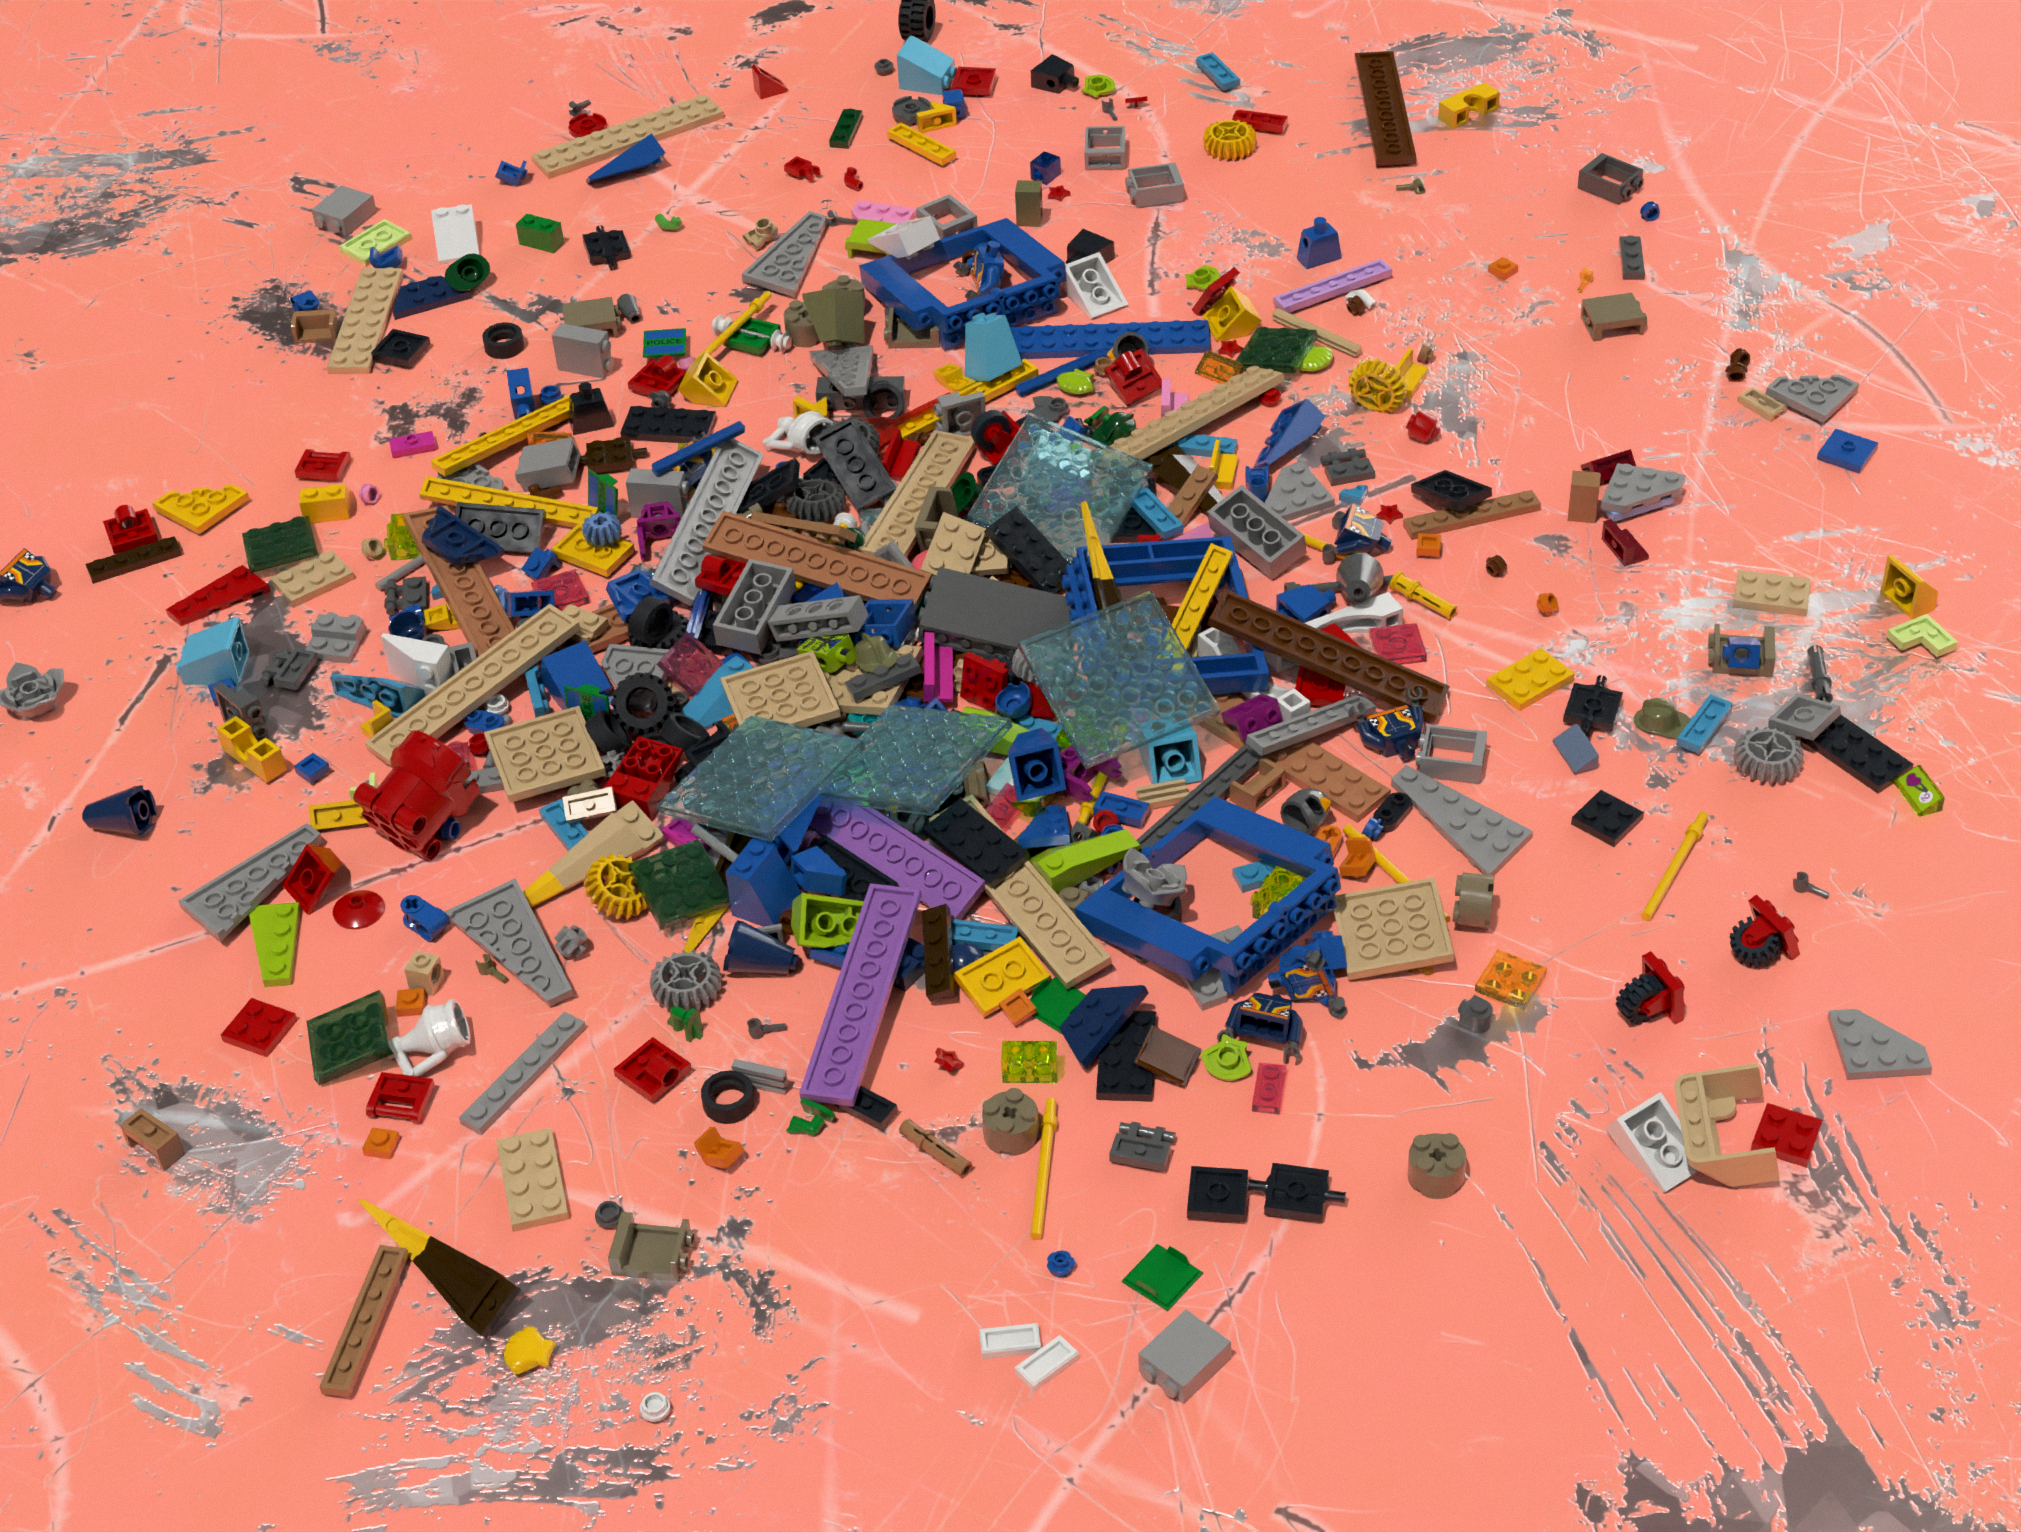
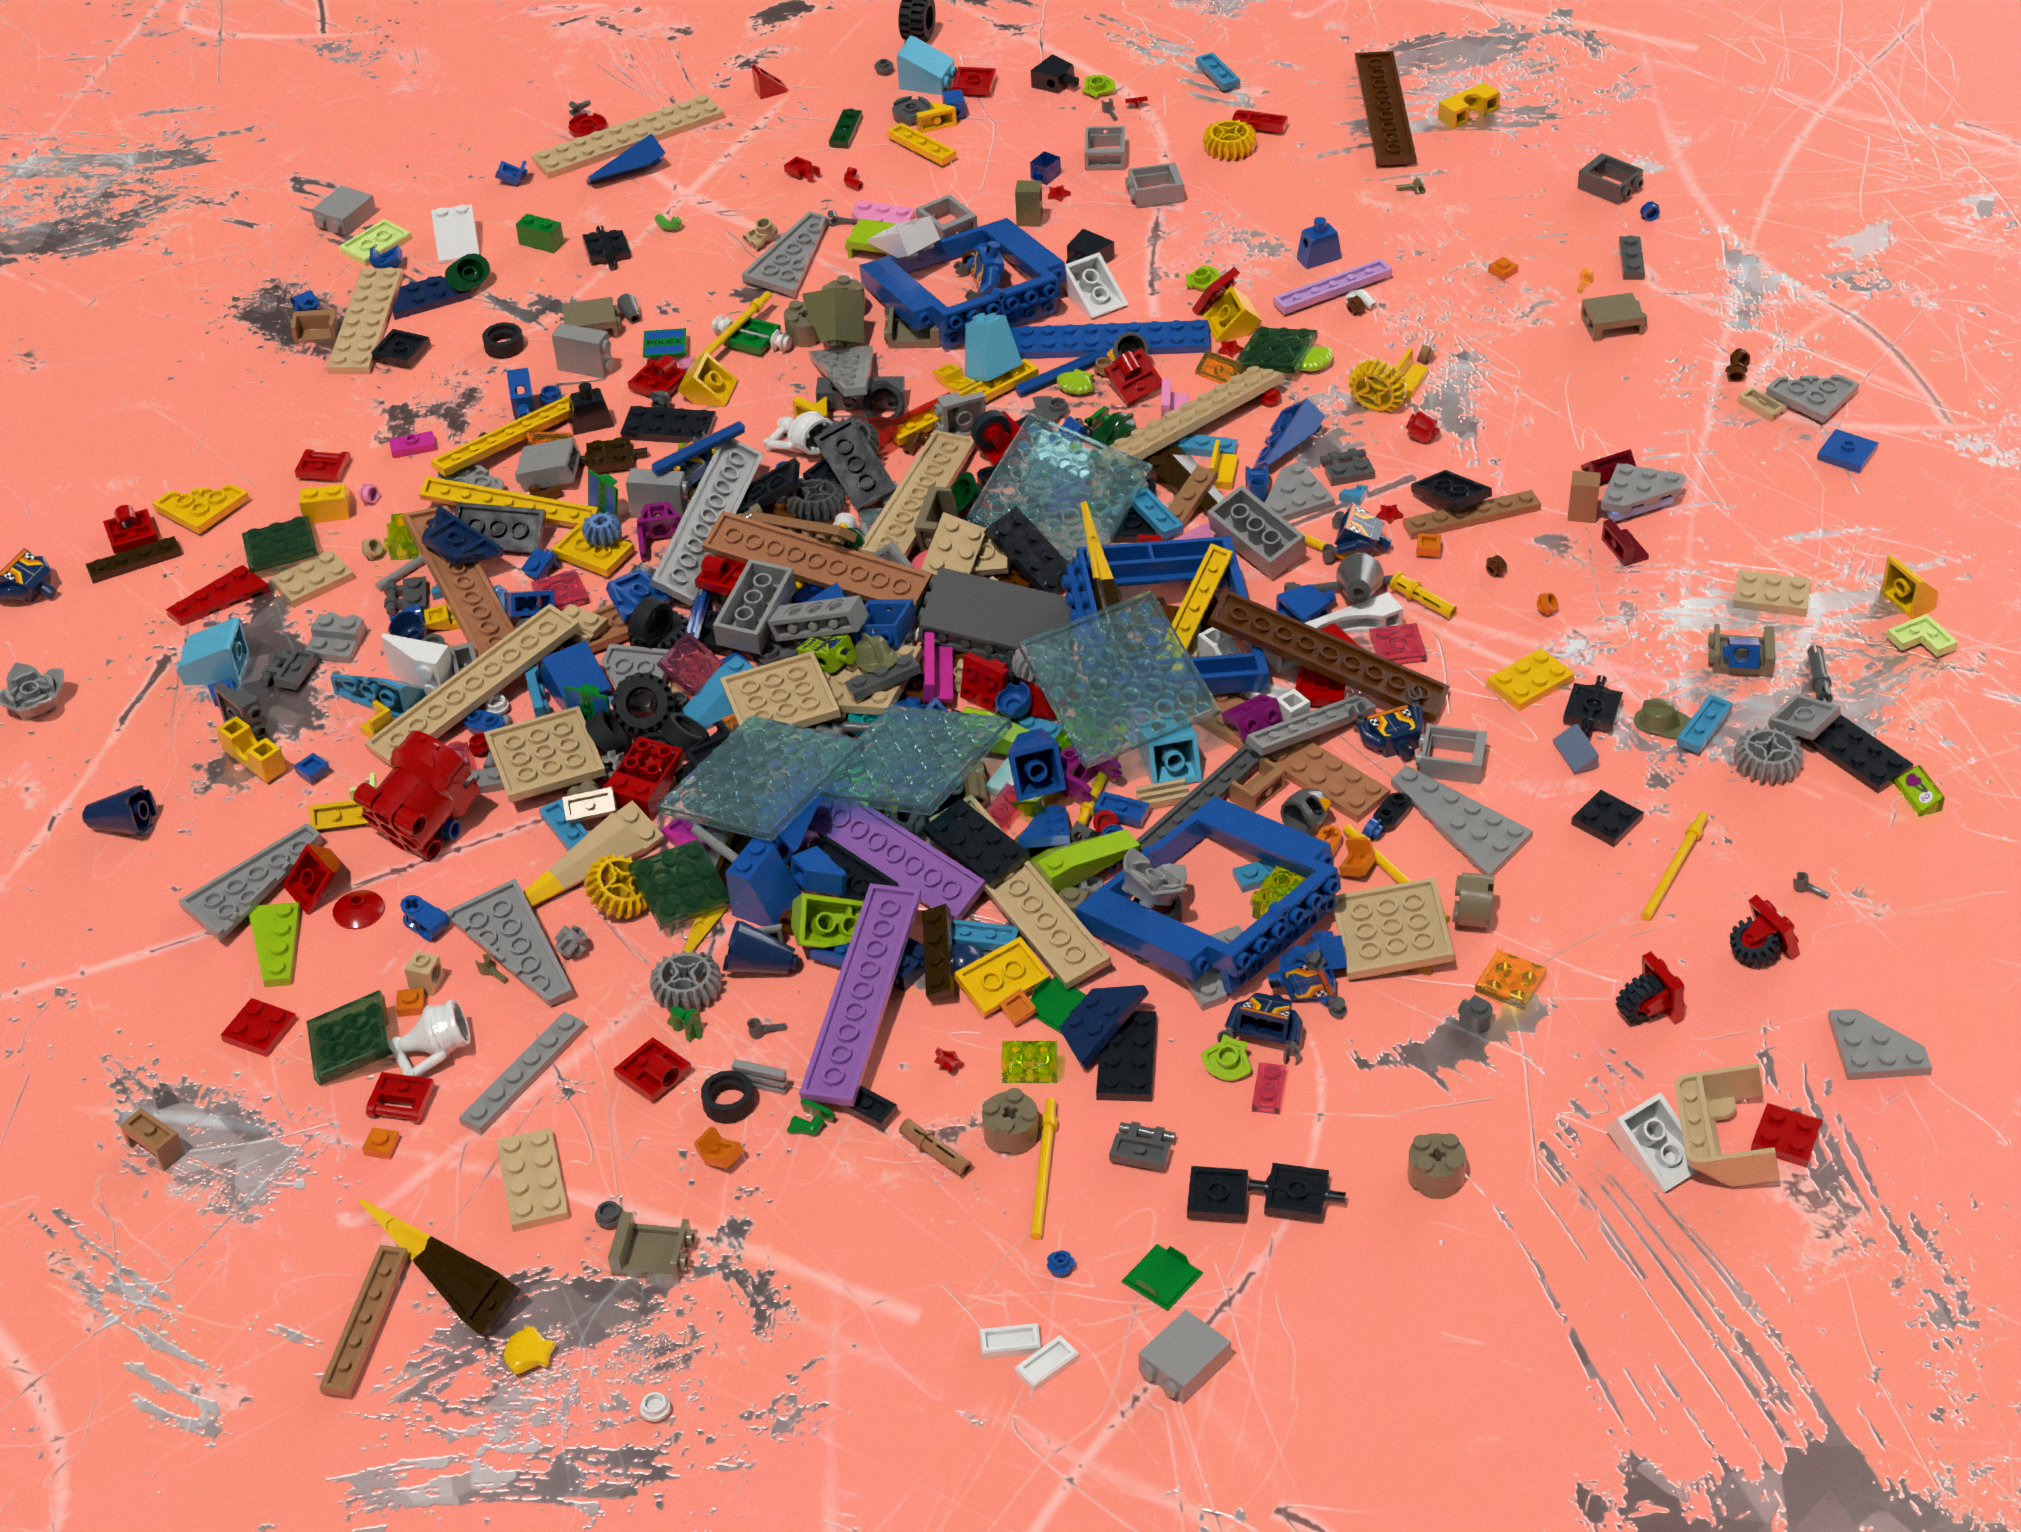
red panel [882,428,921,482] -> none
reddish brown piece [1134,1025,1201,1087] -> none
tan axle [1272,308,1362,357] -> none

